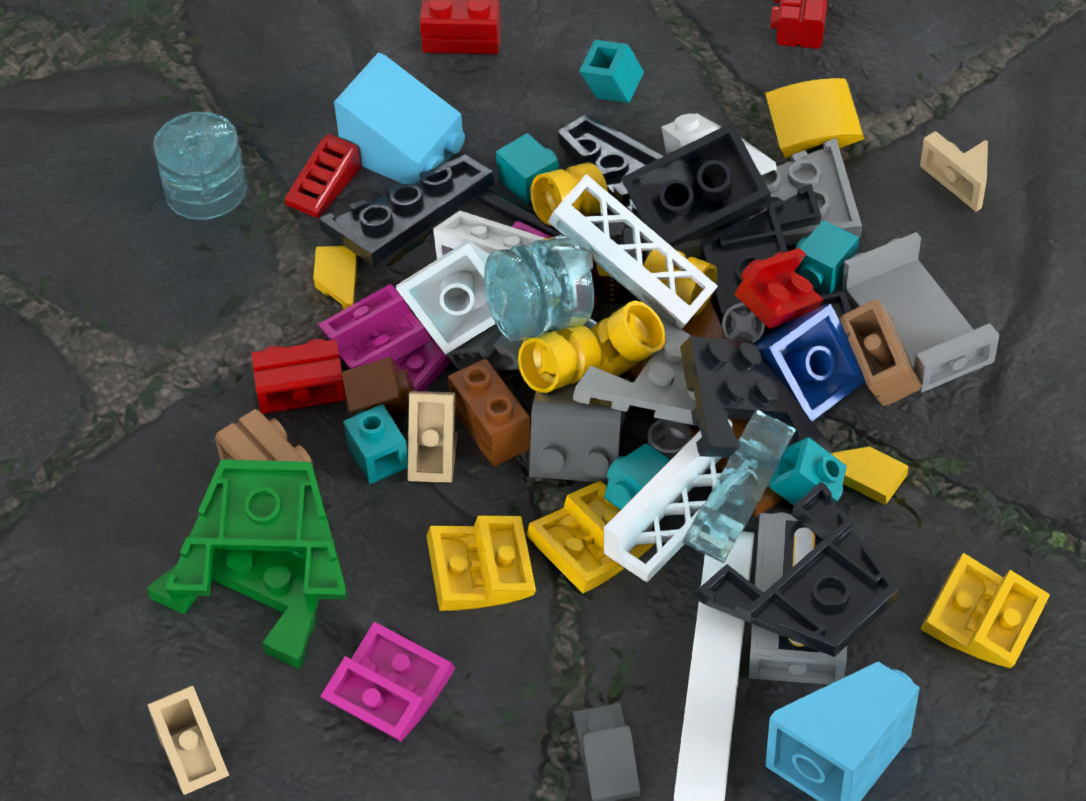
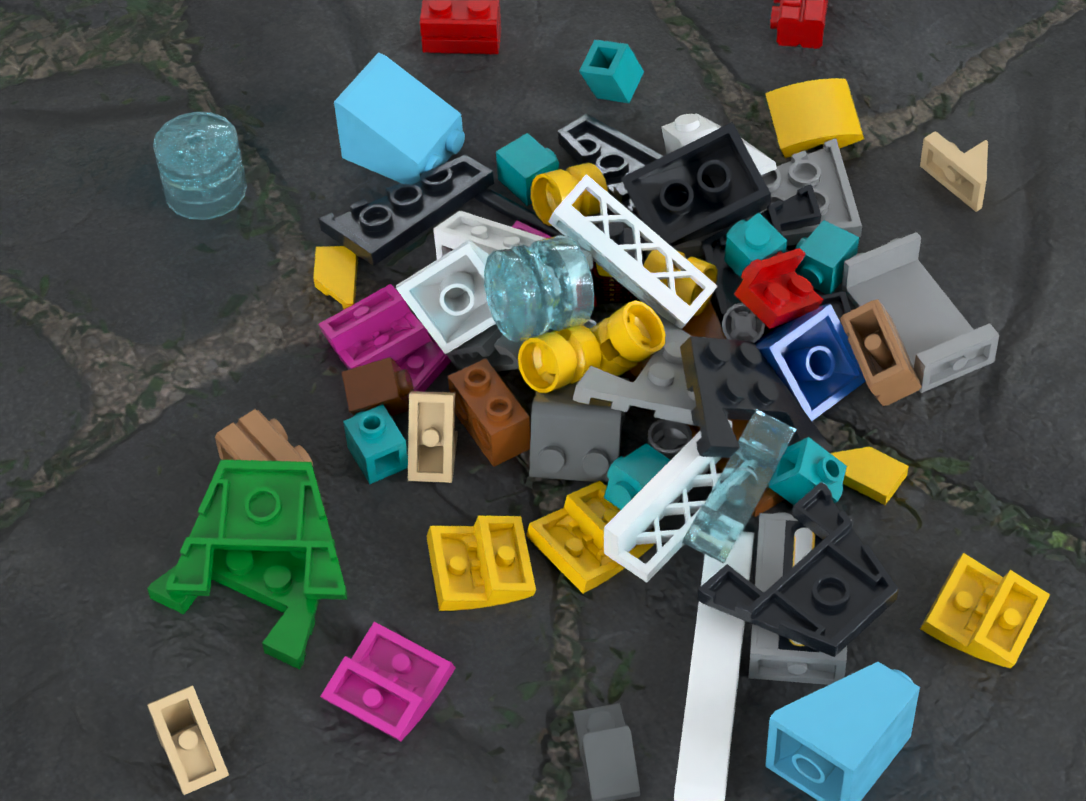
red brick [251,339,346,414] -> none
red slope [284,134,362,218] -> none
none -> teal brick [724,212,788,280]

